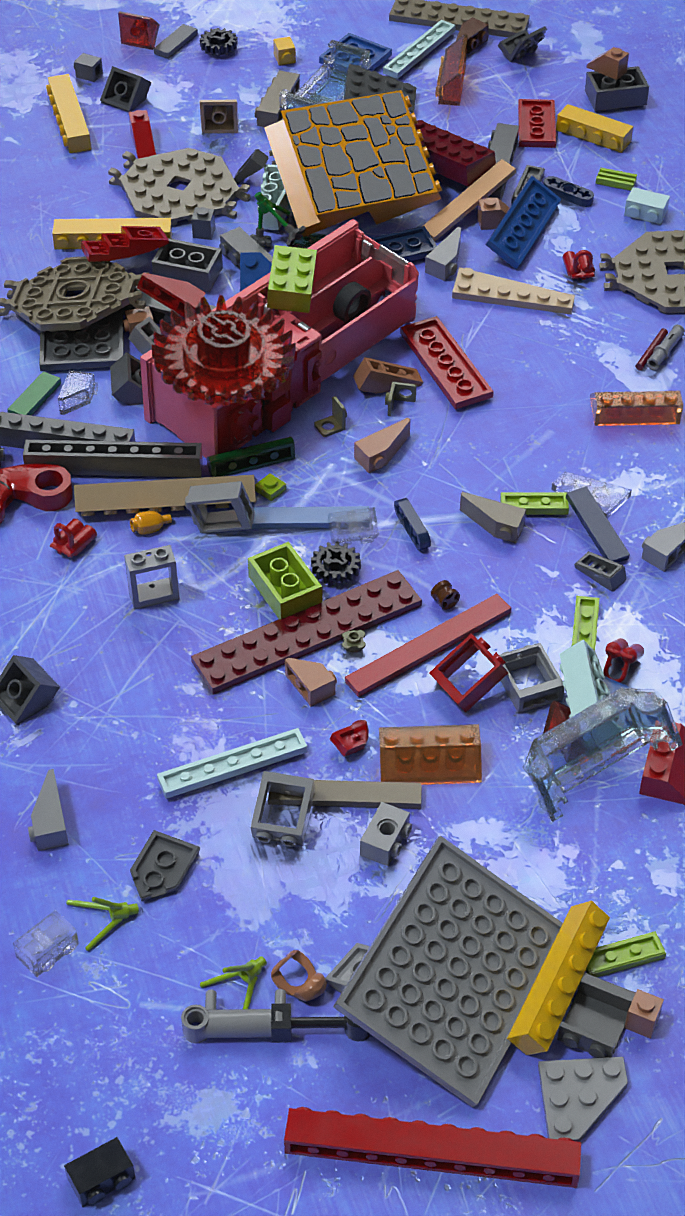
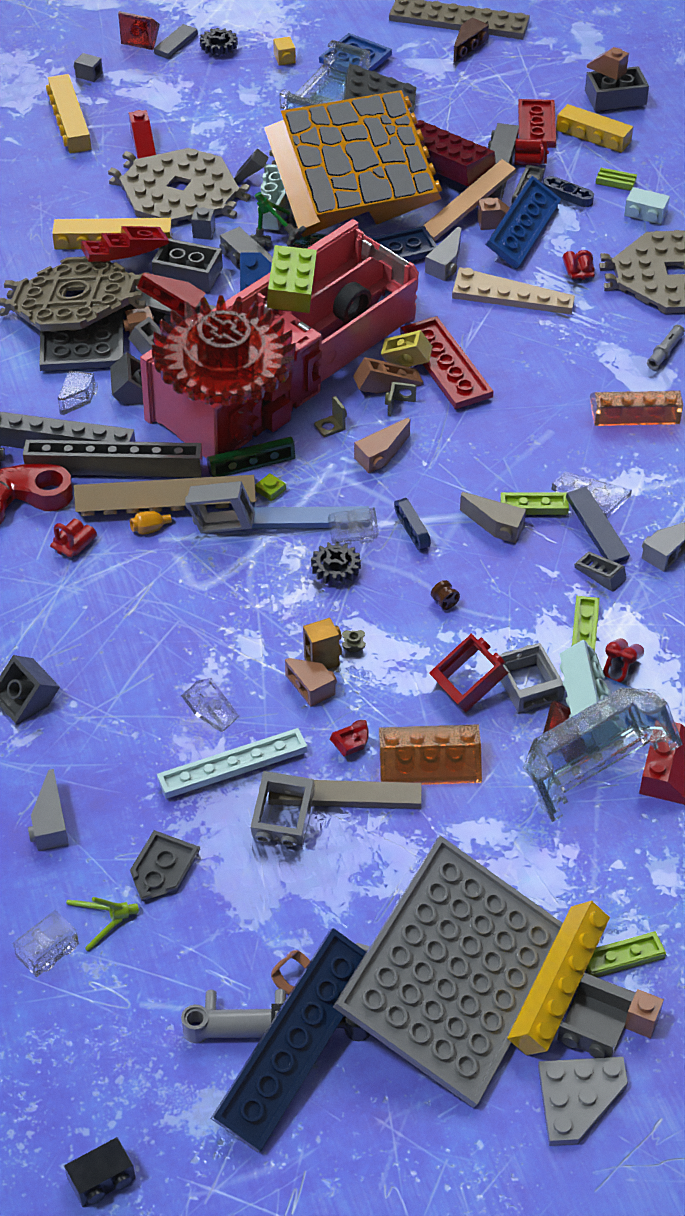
tile [7,371,61,416] -> none
dark grey slope [100,66,152,112] -> none
light grey window [124,545,179,609] -> none
plate [191,570,422,694] -> none
tan slope [200,100,239,133] -> none
lime plant [200,956,267,1009] -> none
lime brick [248,541,322,619] -> none
dark tan brick [254,71,300,127] -> none
red brick [284,1107,581,1188] -> none
tile [345,594,511,697] -> none
light grey brick [360,802,412,866] -> none
light aqua plate [383,20,456,79] -> none
clear orange slope [435,34,468,106] -> none
dark grey bracket [498,26,547,62] -> none
dark red bar [635,328,668,371] -> none
none -> clear slope [181,678,239,732]
none -> dark blue plate [210,928,366,1152]
none -> pearl gold brick [303,618,342,669]
none -> light yellow brick [381,330,433,367]
none -> red piece [514,139,549,165]

